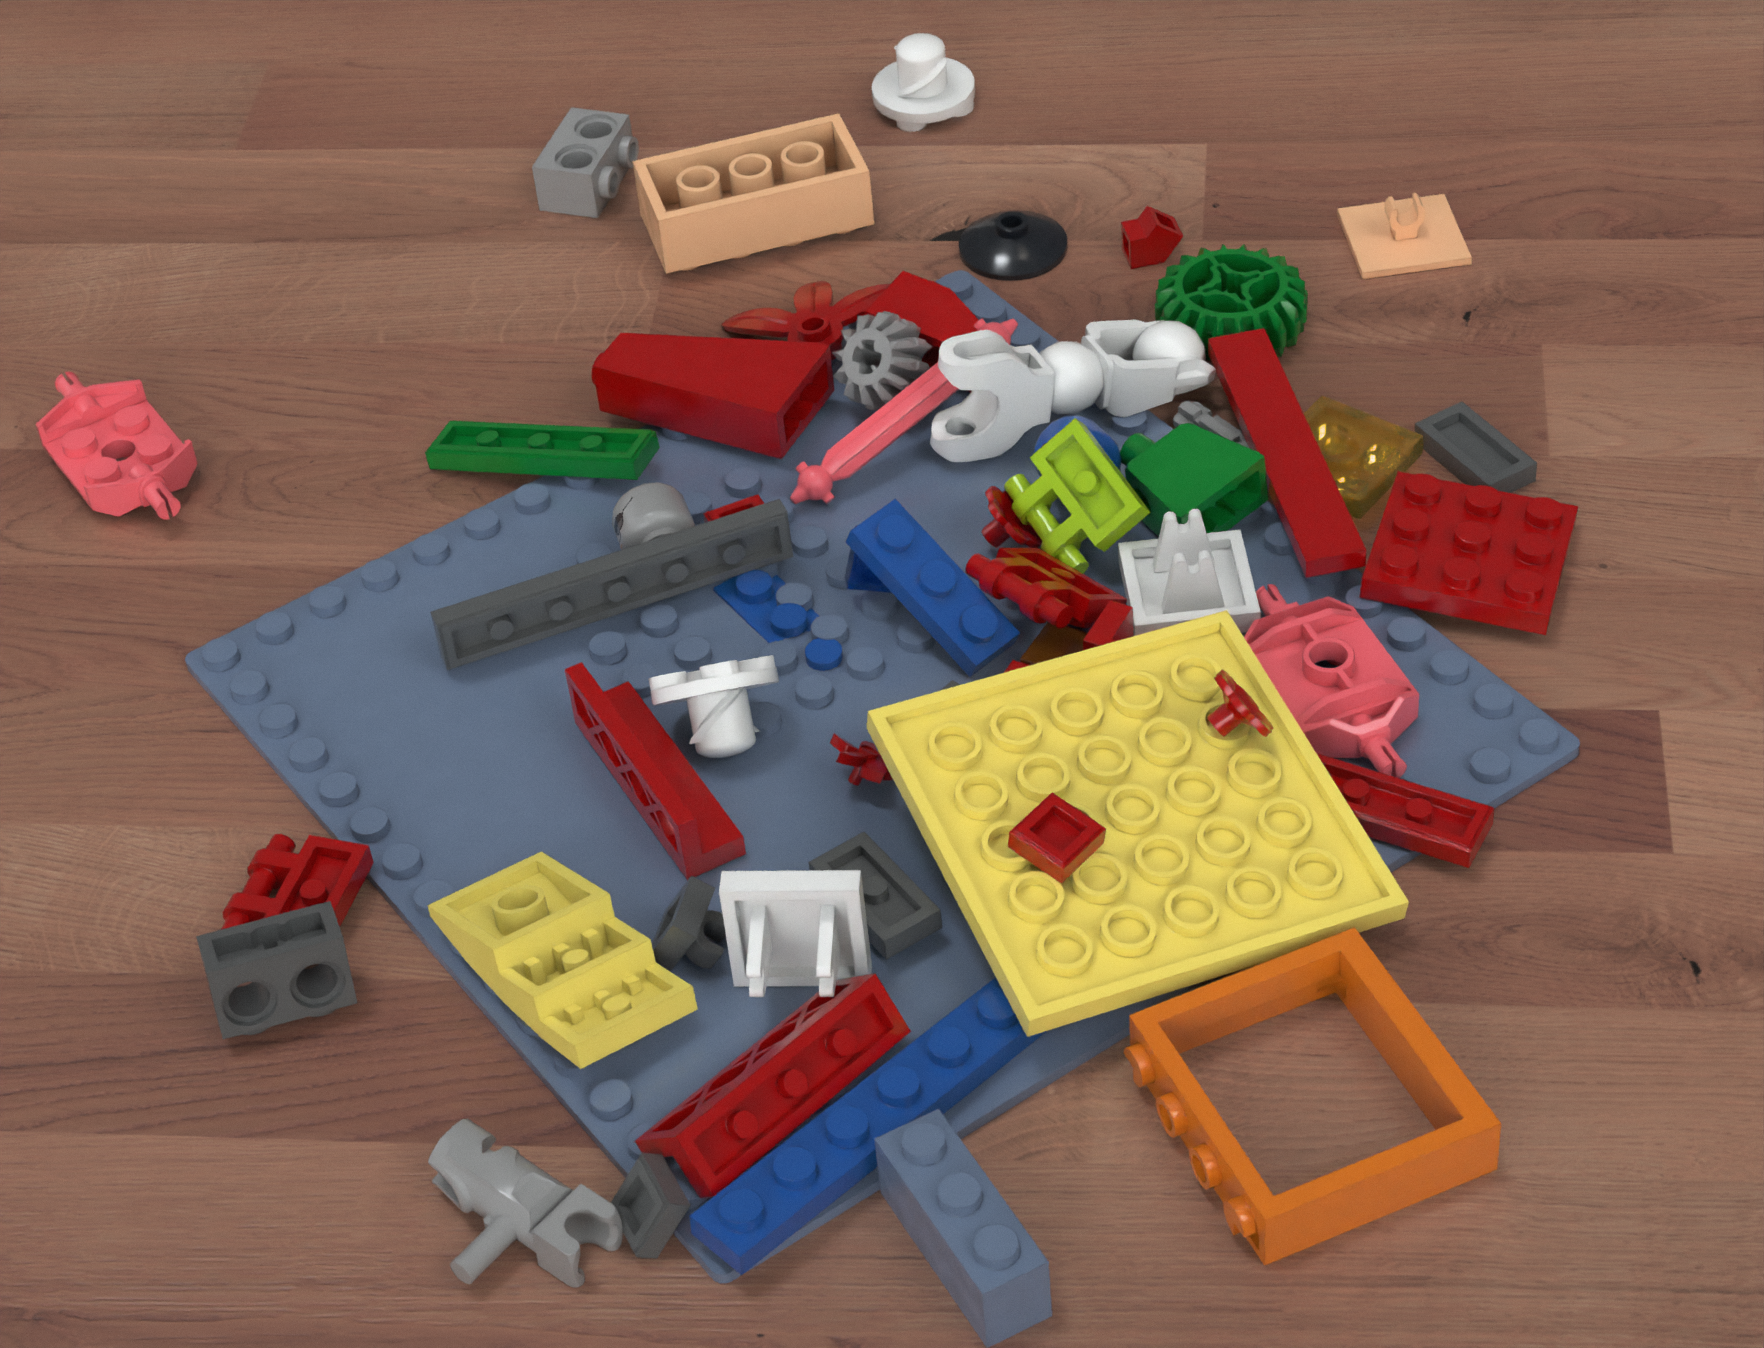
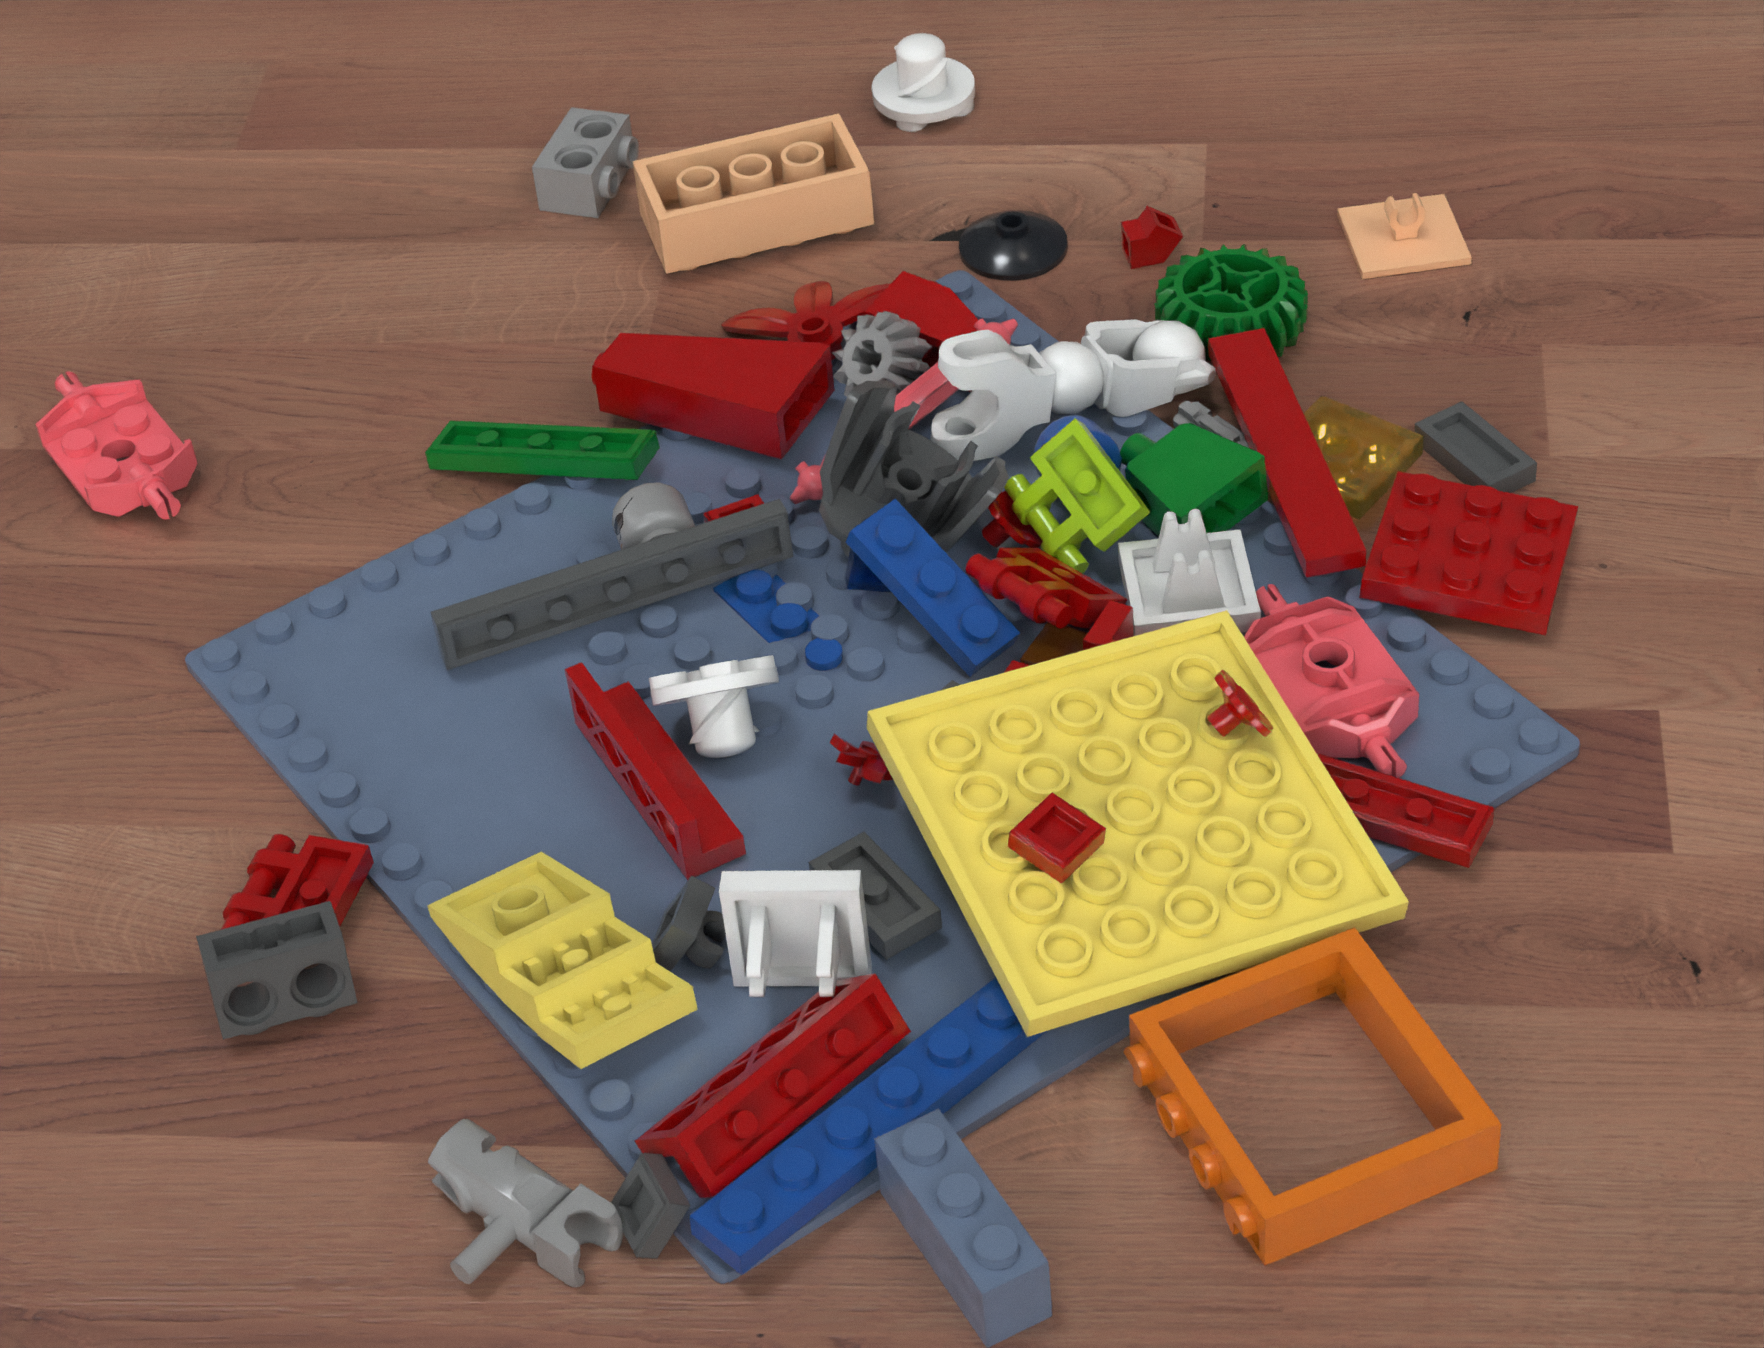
none -> dark grey piece [819,381,1009,566]

